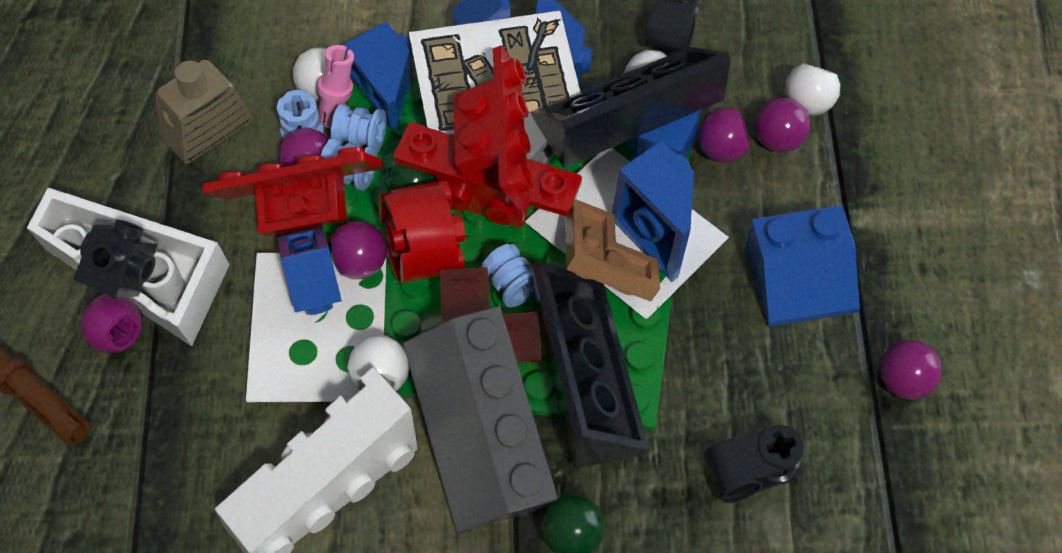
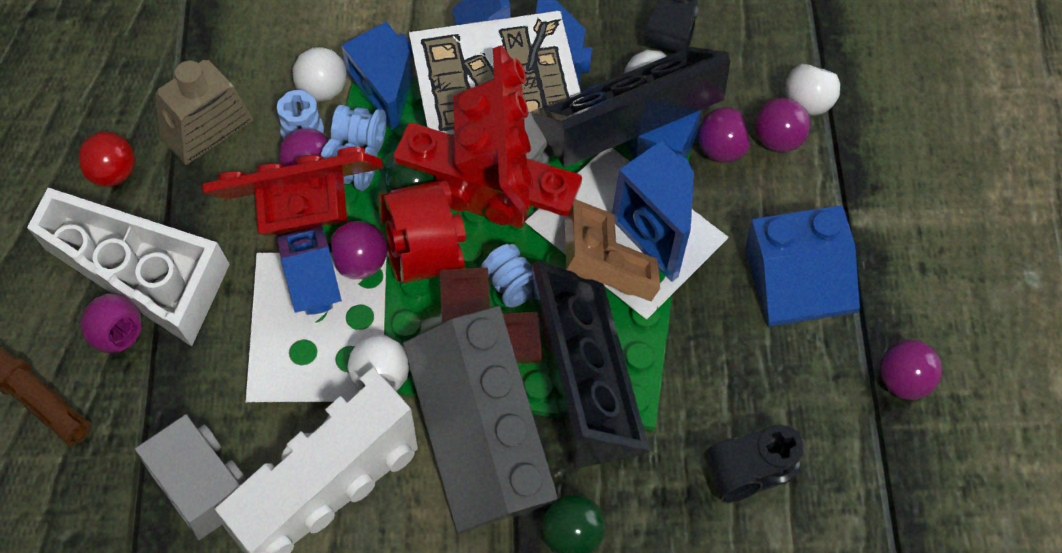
black brick [73,219,158,299] -> none
bright pink pin [317,45,354,128] -> none
none -> red piece [79,131,136,188]
none -> light grey brick [135,414,246,541]

